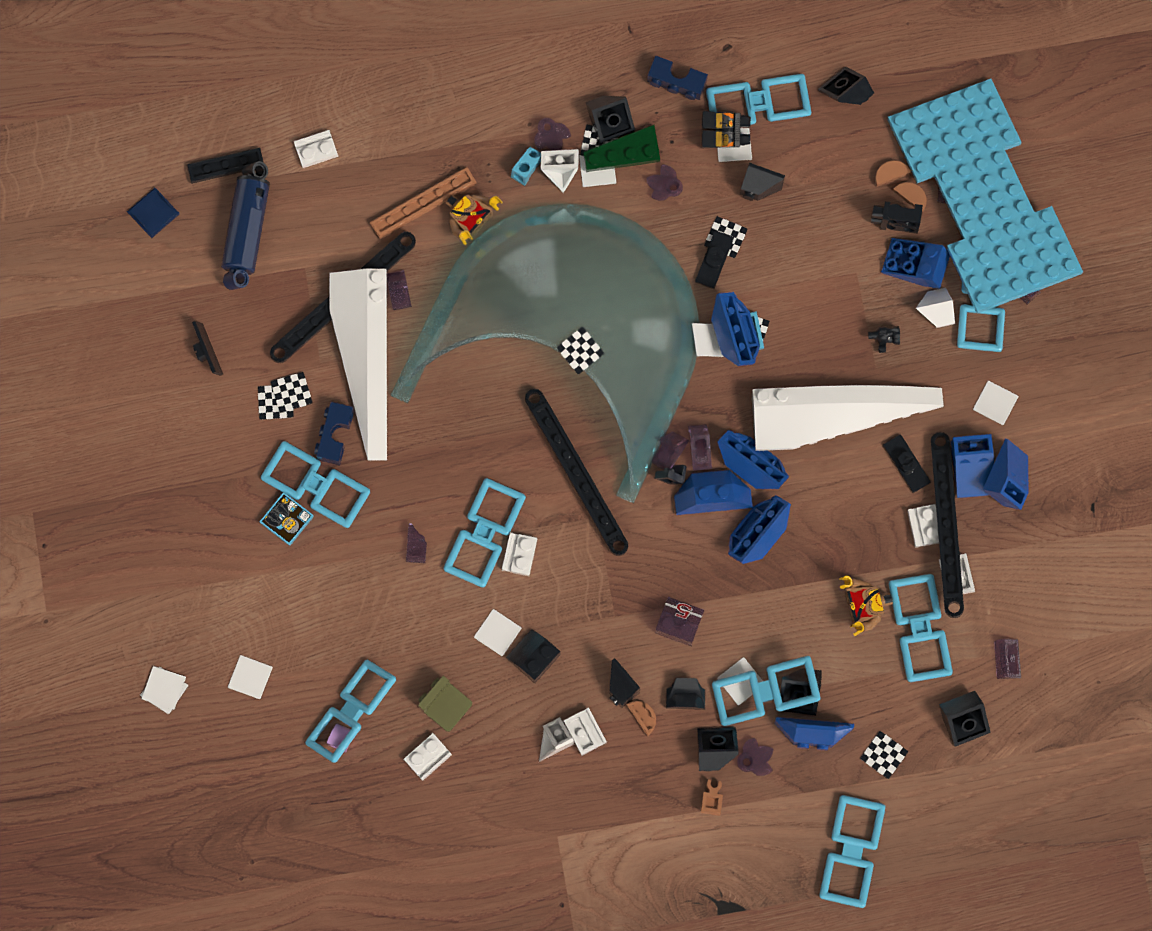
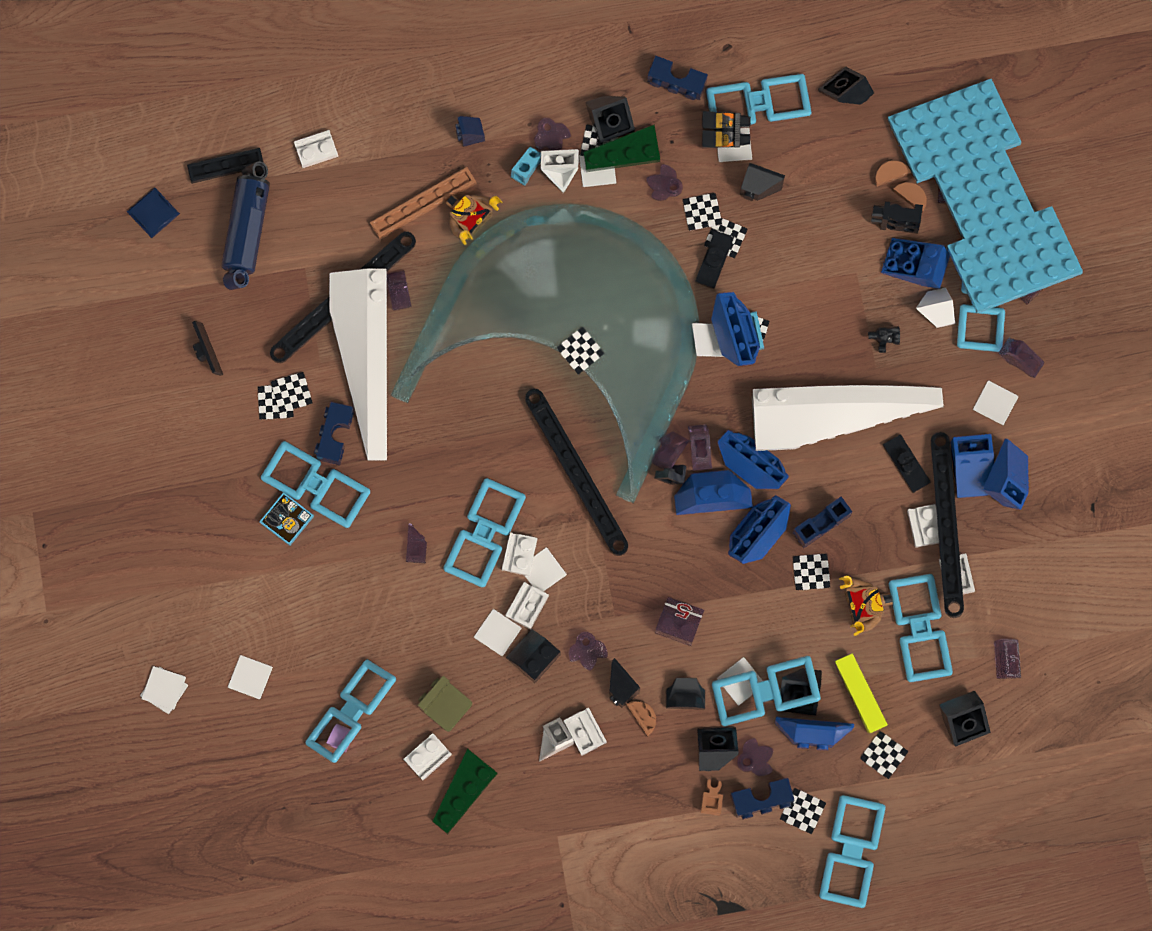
none -> dark green wing [432,748,498,834]
none -> dark blue slope [455,116,485,147]
none -> white plate [506,582,549,630]
none -> white sticker [525,548,567,592]
none -> plate [569,632,608,671]
none -> sticker [683,193,722,231]
none -> dark blue arch [730,778,795,820]
none -> sticker [780,788,826,834]
none -> dark blue arch [793,496,853,548]
none -> sticker [793,554,830,590]
none -> neon yellow slope [834,653,888,733]
none -> arch [998,338,1045,378]

